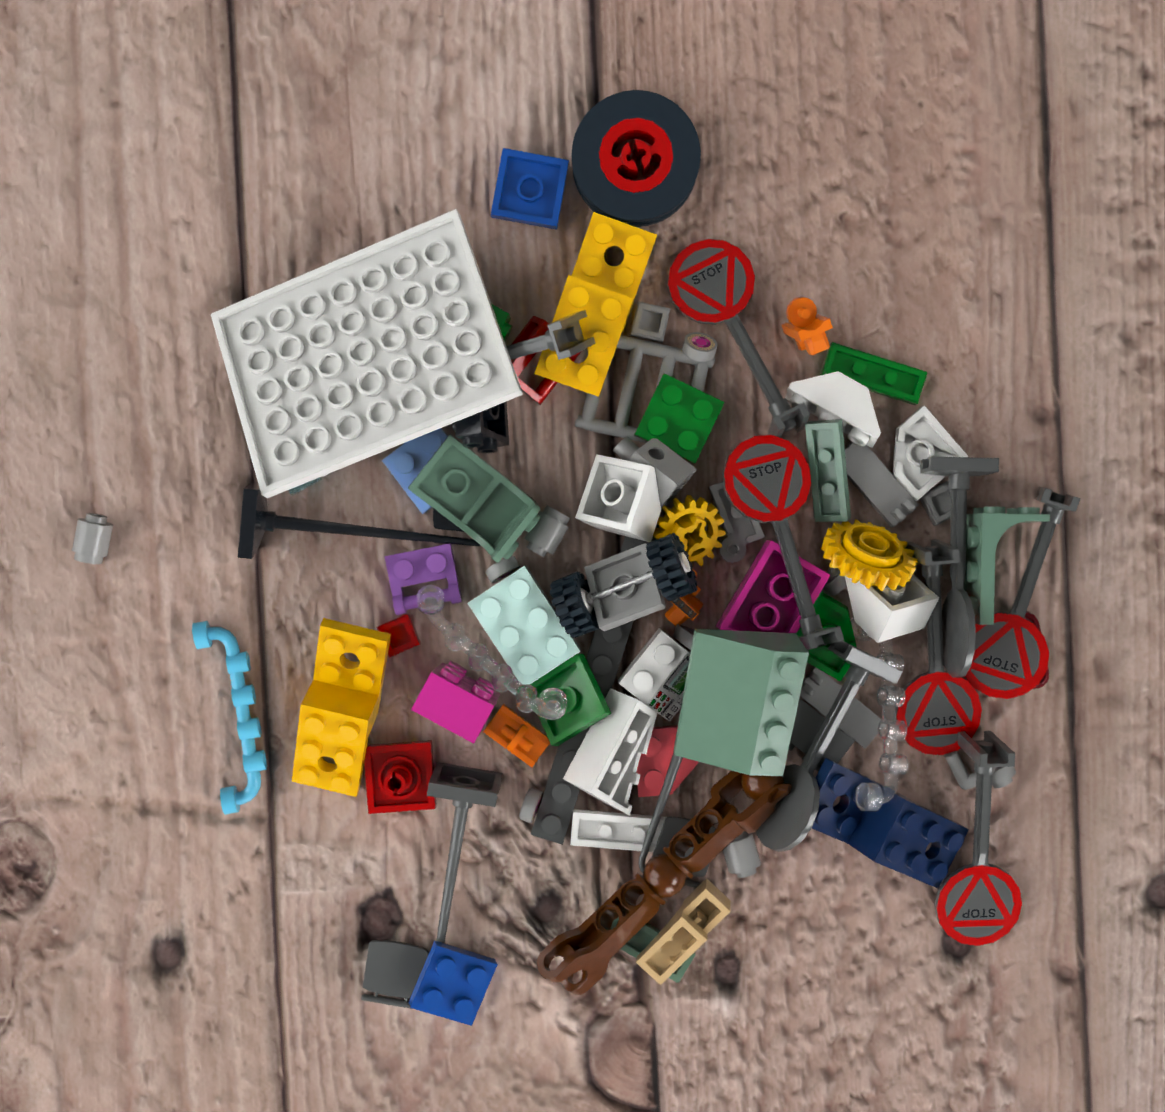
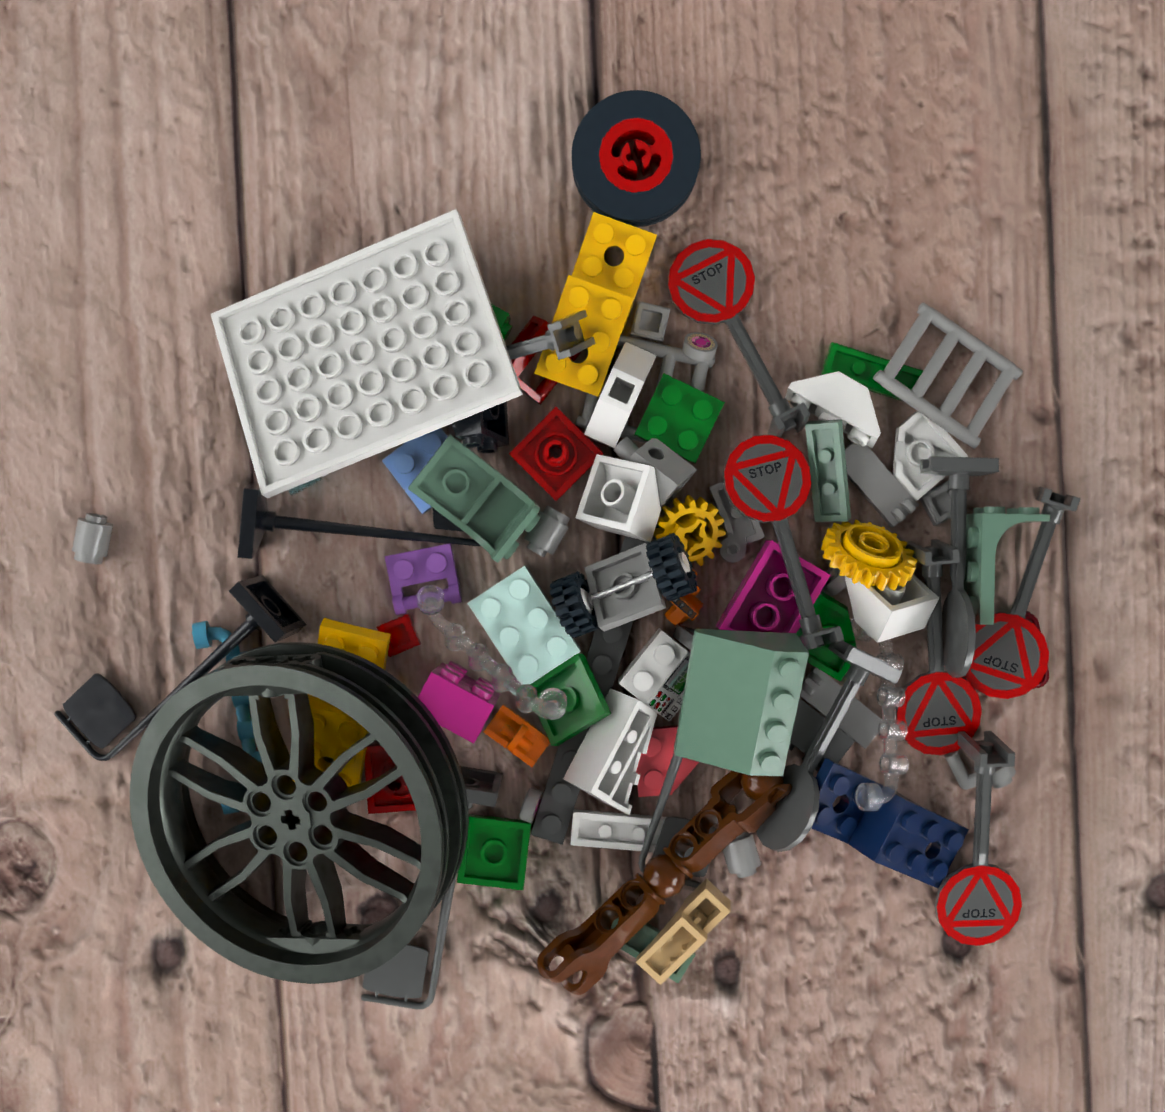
blue plate [409,940,498,1026] -> none
light grey tile [486,556,520,583] -> none
blue plate [491,148,569,230] -> none
orange hips [781,297,833,355] -> none
none -> black piece [54,575,307,761]
none -> pearl dark grey wheel [130,642,469,984]
none -> green plate [457,814,531,890]
none -> red plate [509,407,604,502]
none -> white slope [584,342,657,448]
none -> light grey bar [873,302,1023,449]

